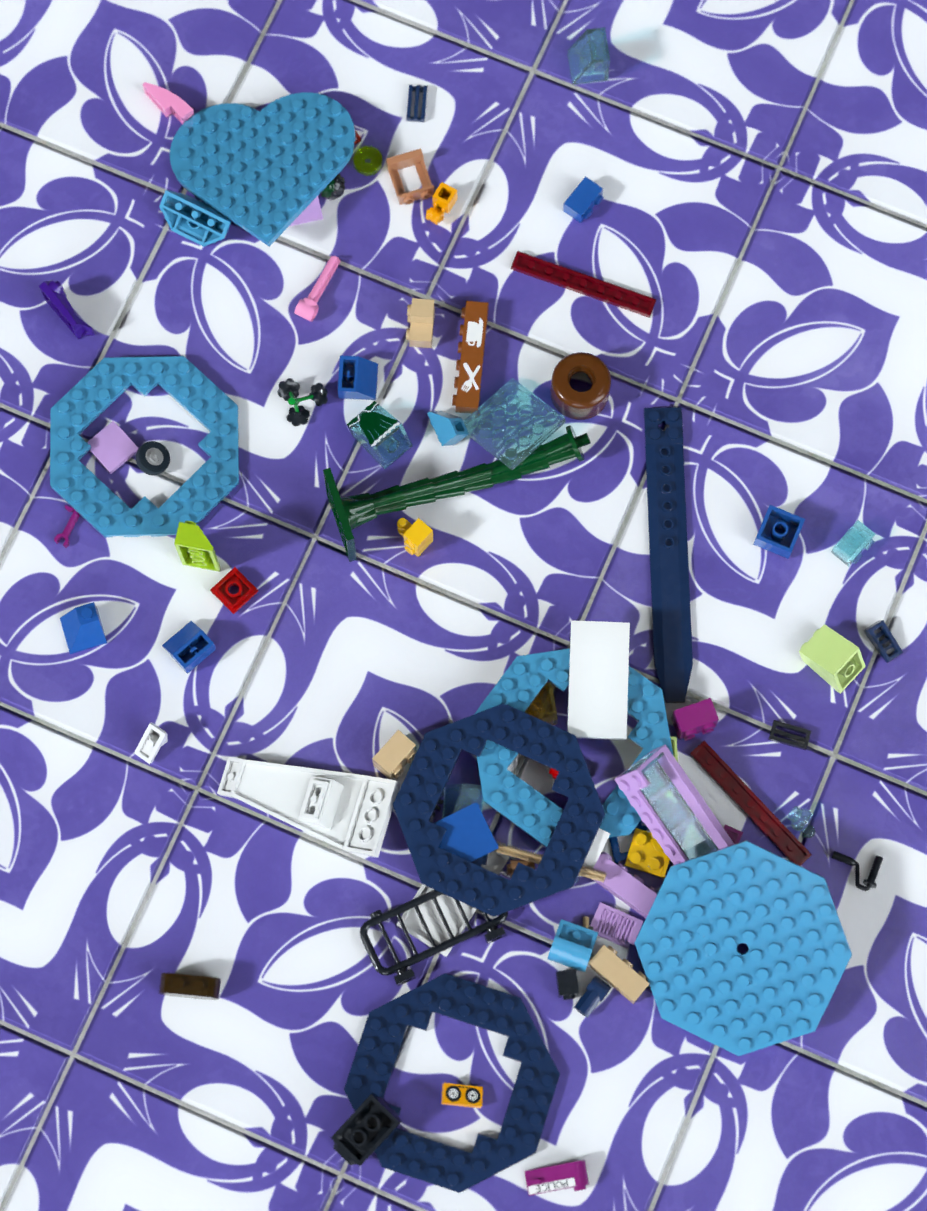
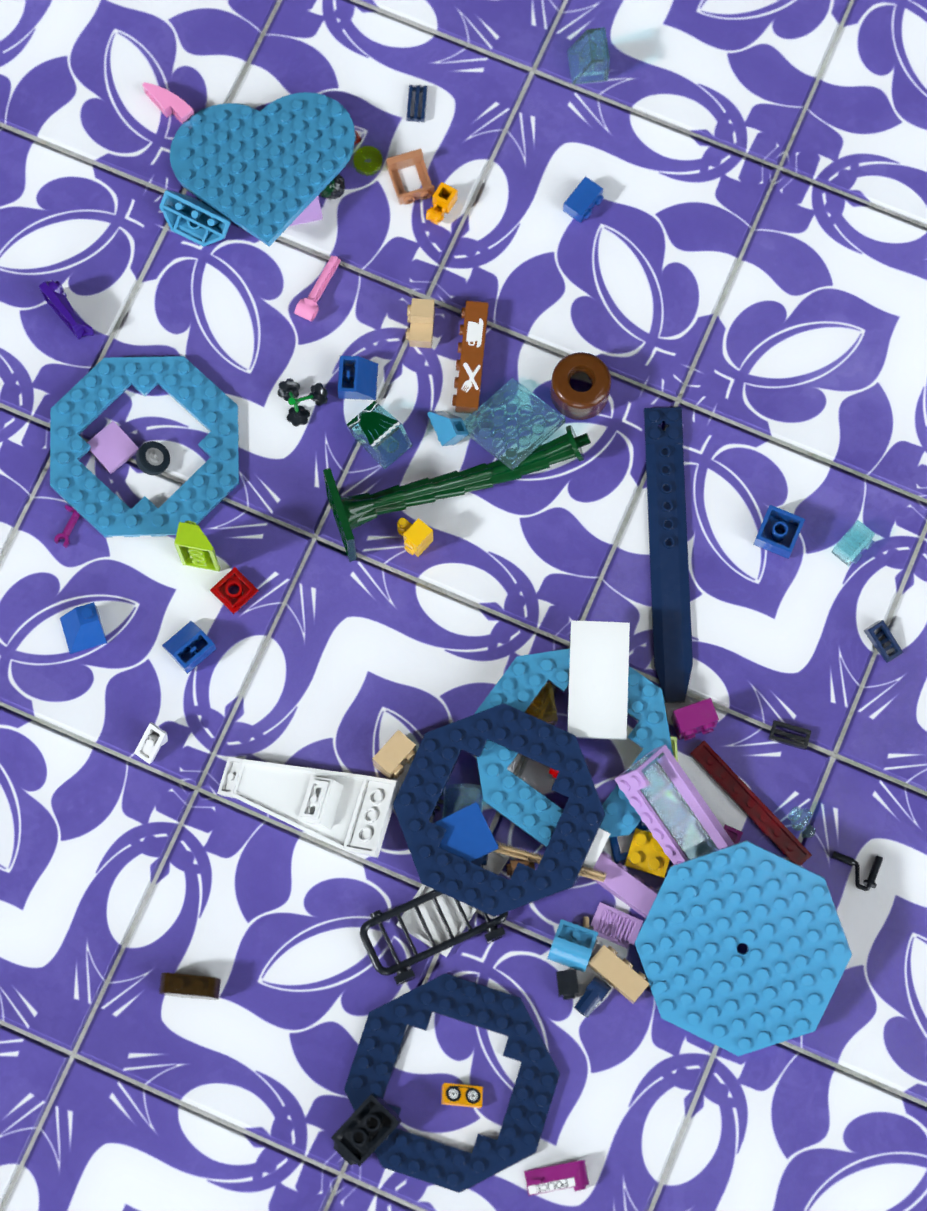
dark red tile [511,251,657,318] -> none
yellowish green slope [799,624,866,694] -> none

